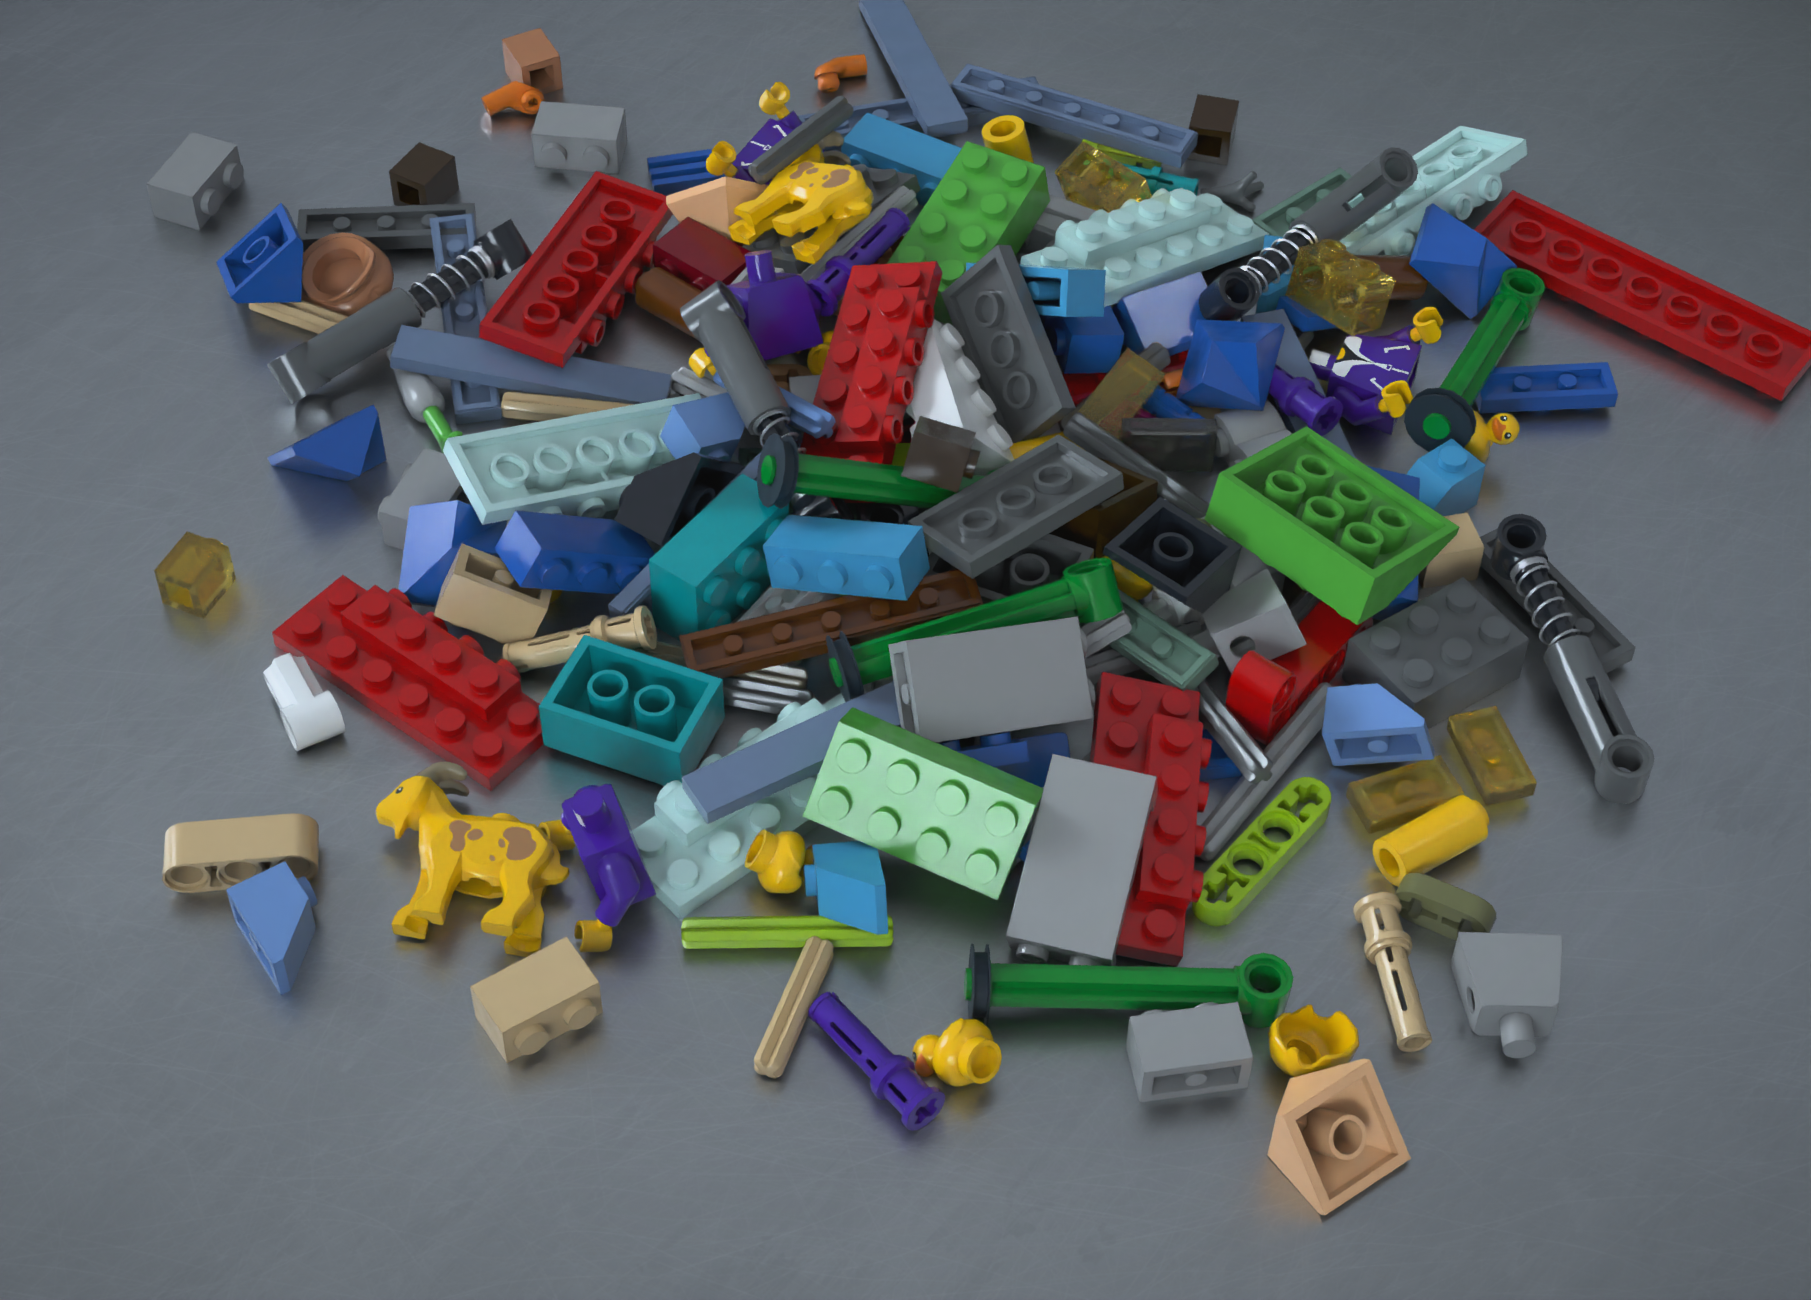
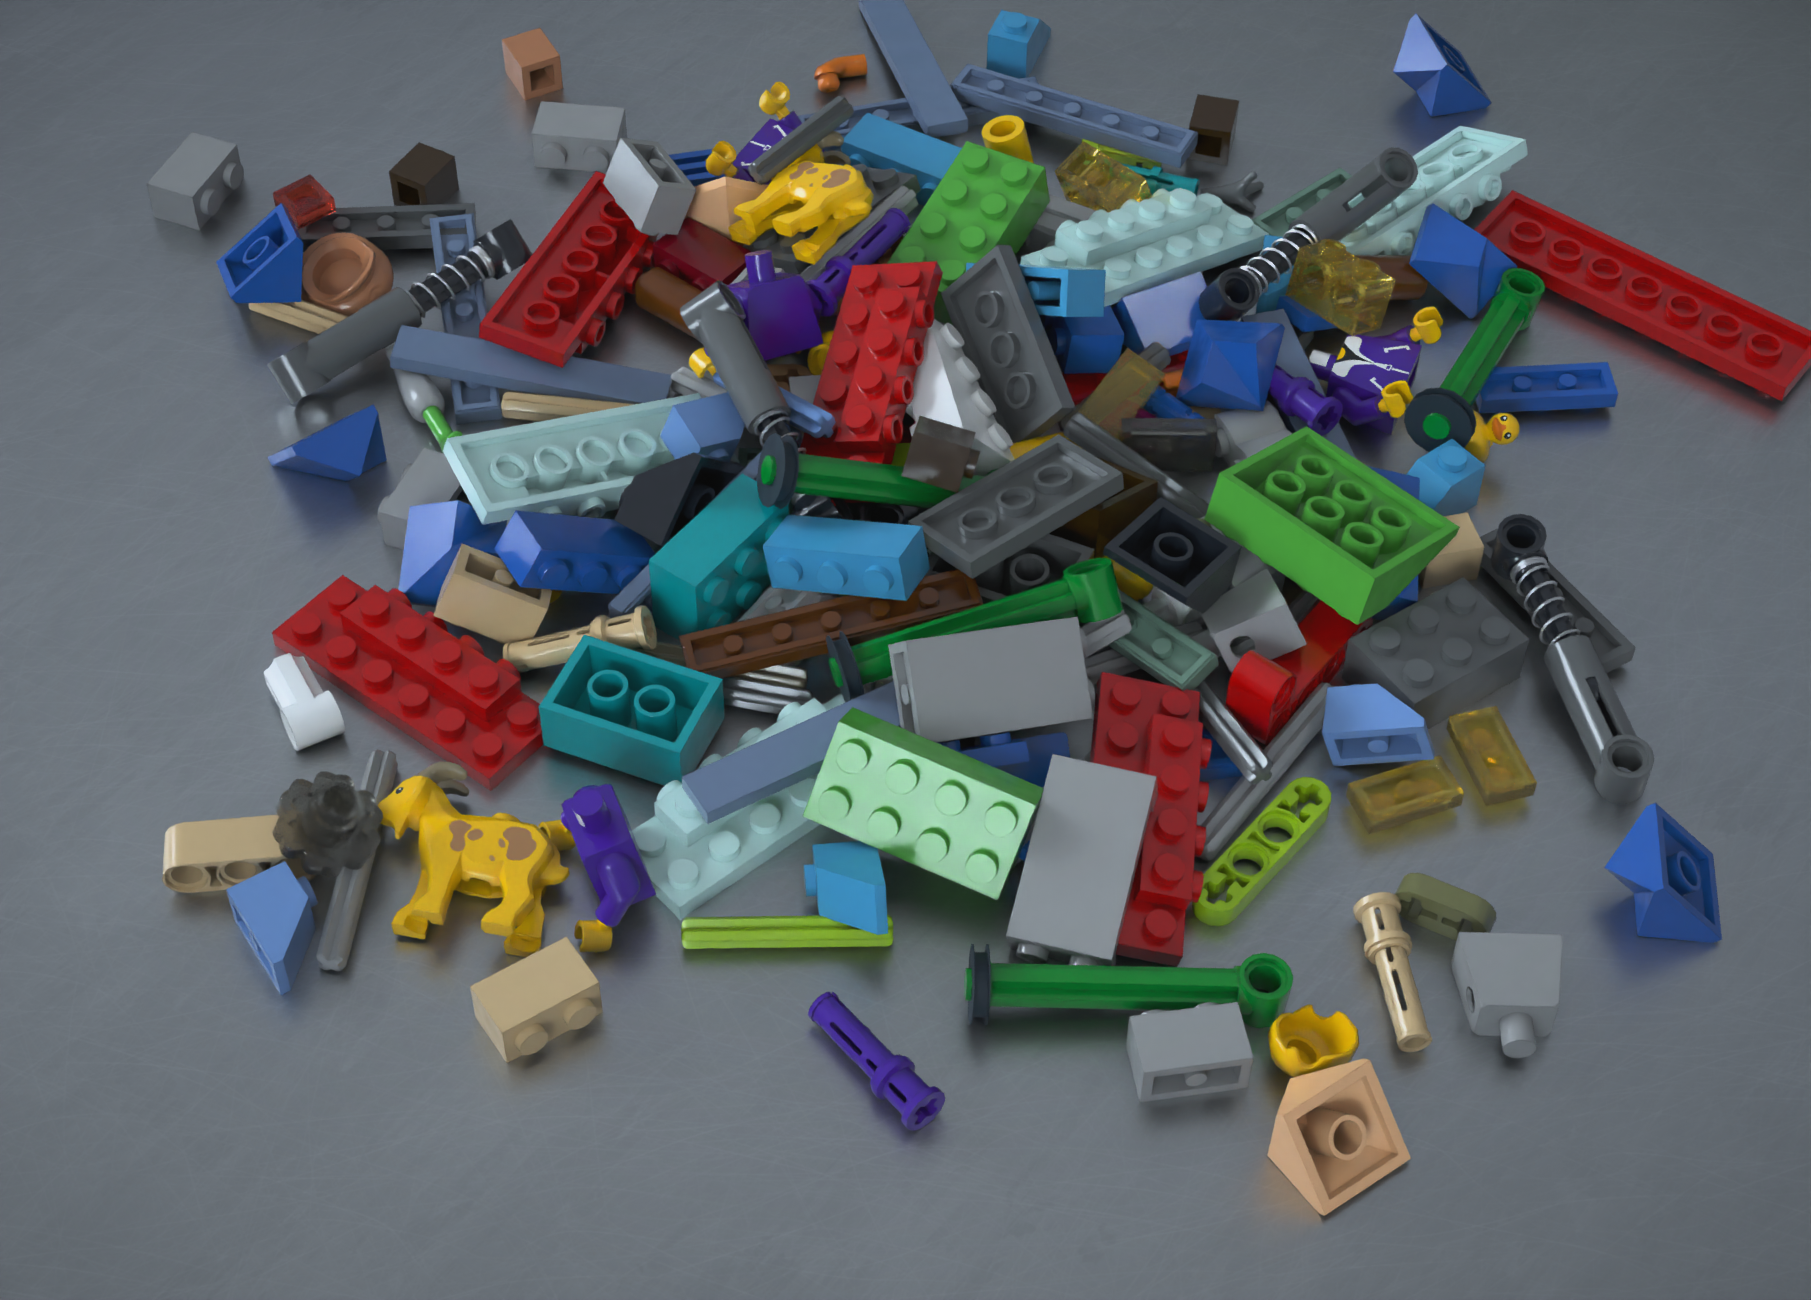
clear yellow brick [154,531,236,619] -> none
orange arm [481,81,545,117] -> none
yellow animal [745,829,814,894] -> none
tan axle [754,936,834,1079] -> none
yellow animal [912,1018,1002,1087] -> none
yellow brick [1373,795,1489,887] -> none
none -> clear smoke plant [272,771,383,878]
none -> clear red plate [273,174,336,230]
none -> light grey axle [316,749,398,971]
none -> light grey brick [603,138,696,236]
none -> dark azure slope [986,10,1051,79]
none -> blue slope [1393,14,1492,117]
none -> blue slope [1604,803,1722,943]

